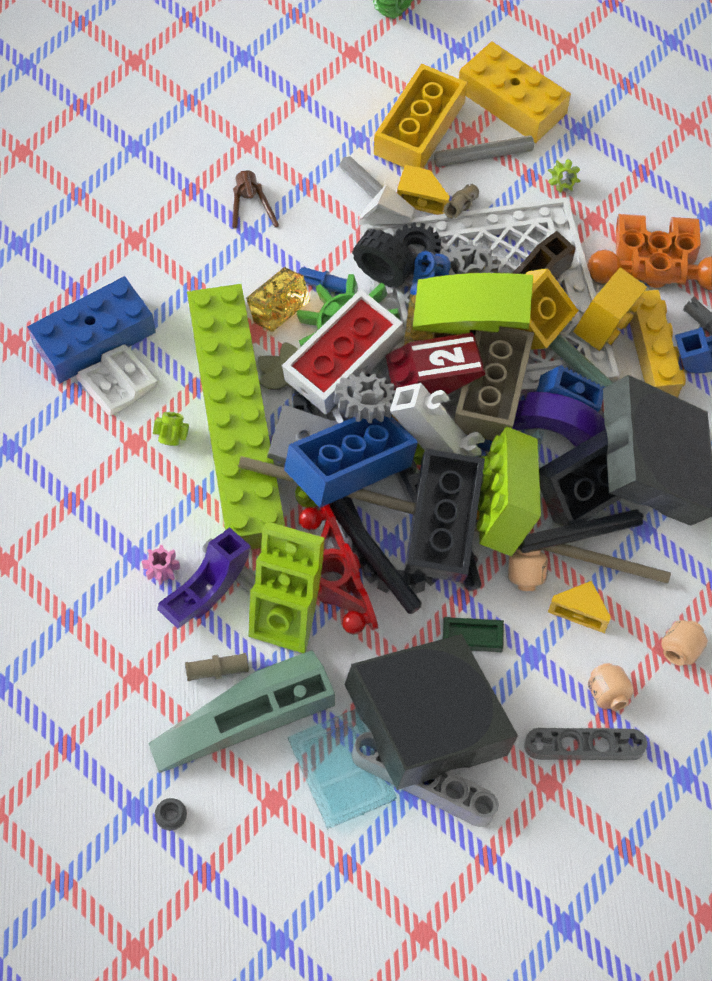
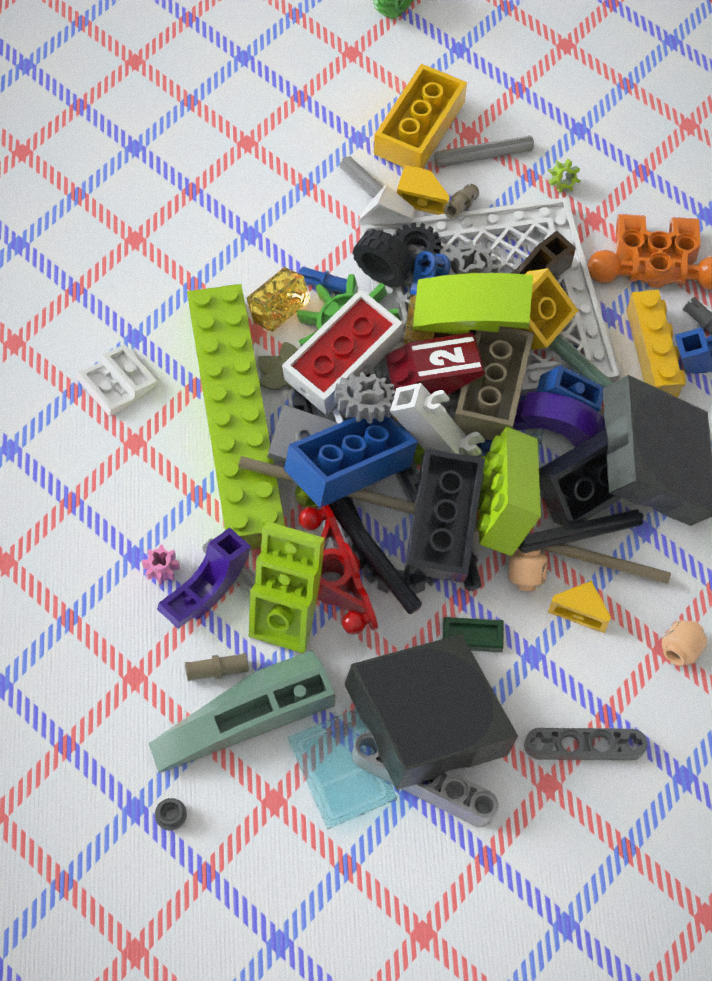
blue brick [27,276,156,384] -> none
lime gear [152,412,189,446] -> none
reddish brown plant [232,170,279,228] -> none
yellow brick [459,41,571,144] -> none
yellow brick [573,267,647,351] -> none
light nougat head [588,663,634,711] -> none

